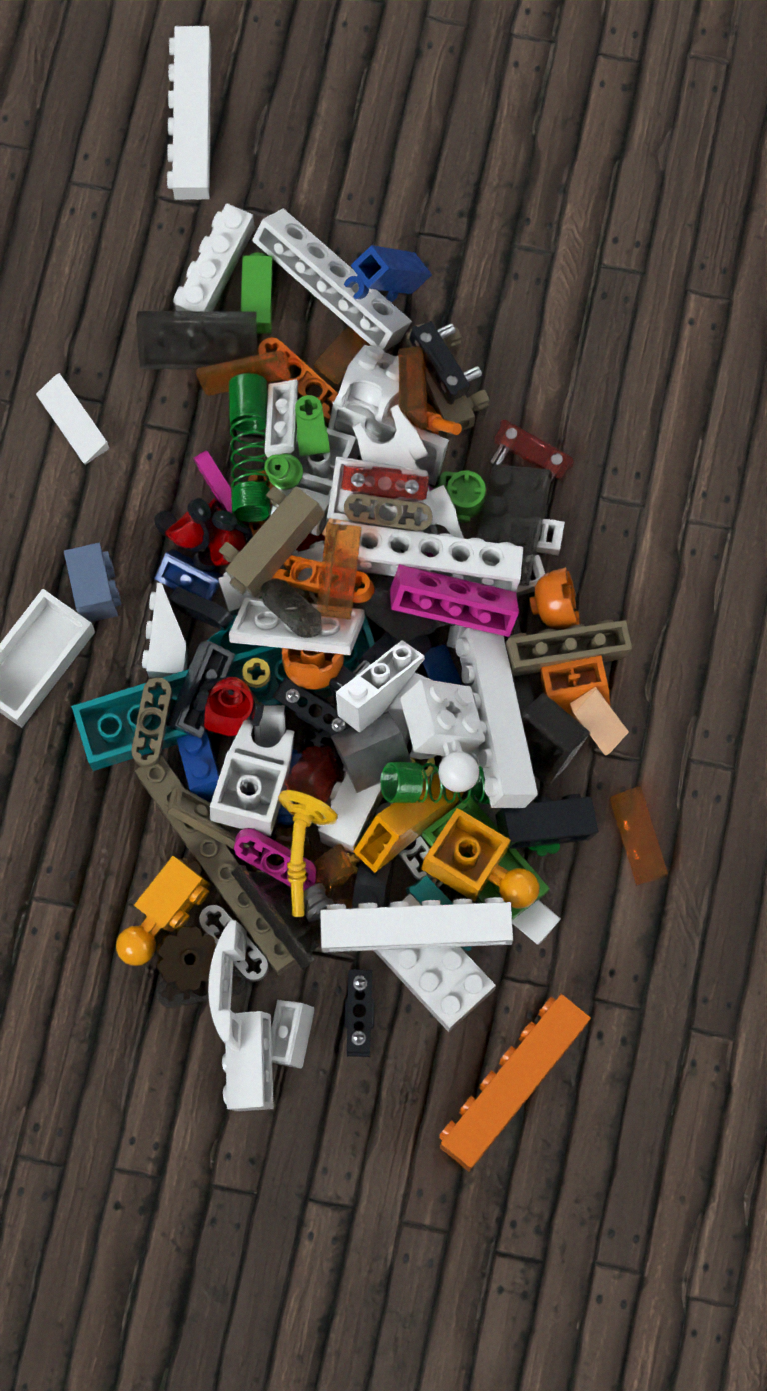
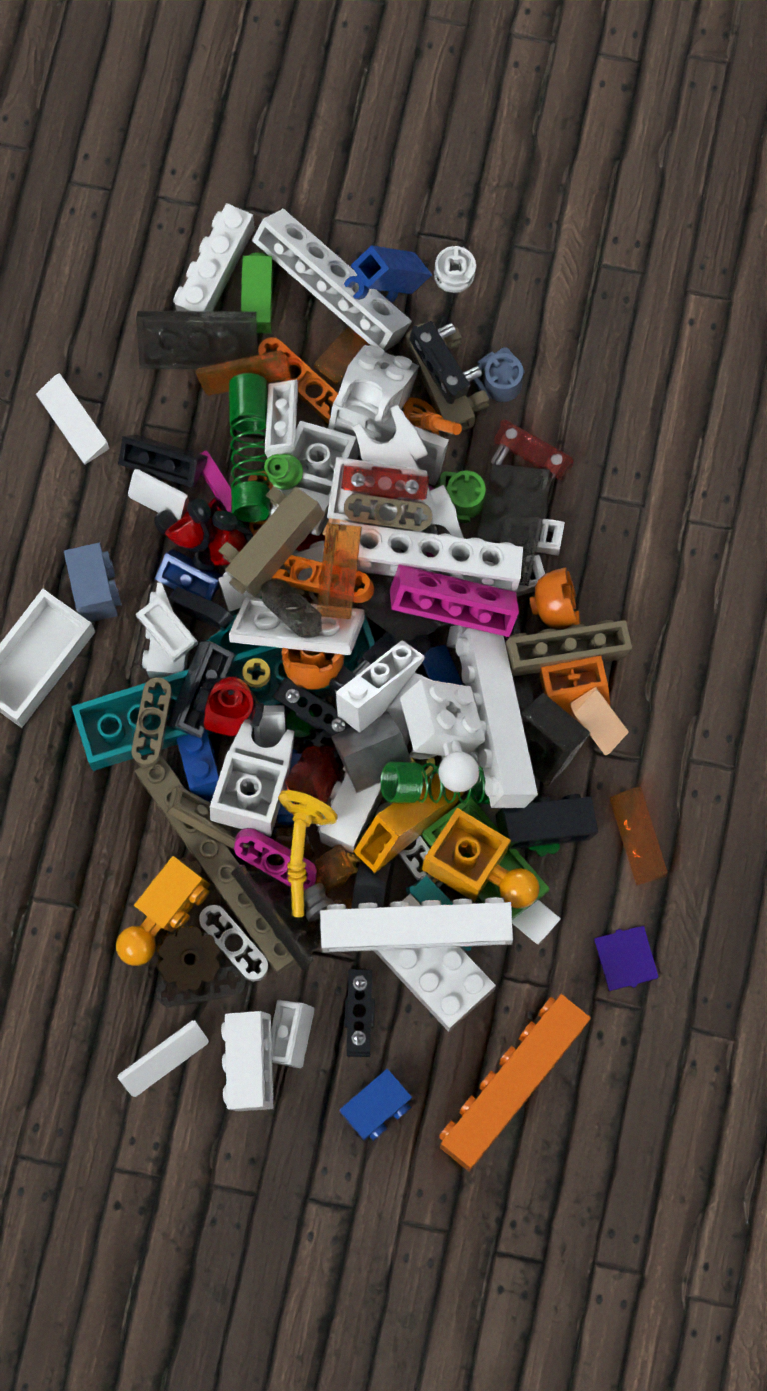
white brick [167,26,211,200] -> none
white slope [208,920,247,1051] -> none
bright green piece [295,395,330,457] -> none
clear orange slope [398,346,428,430] -> none
none -> white slope [117,1020,209,1097]
none -> black slope [118,434,208,488]
none -> white slope [128,469,189,521]
none -> white tile [136,595,198,662]
none -> green tile [286,709,316,739]
none -> blue brick [339,1068,412,1141]
none -> white wheel [434,246,476,293]
none -> sand blue piece [472,347,525,402]
none -> dark purple piece [594,925,659,992]

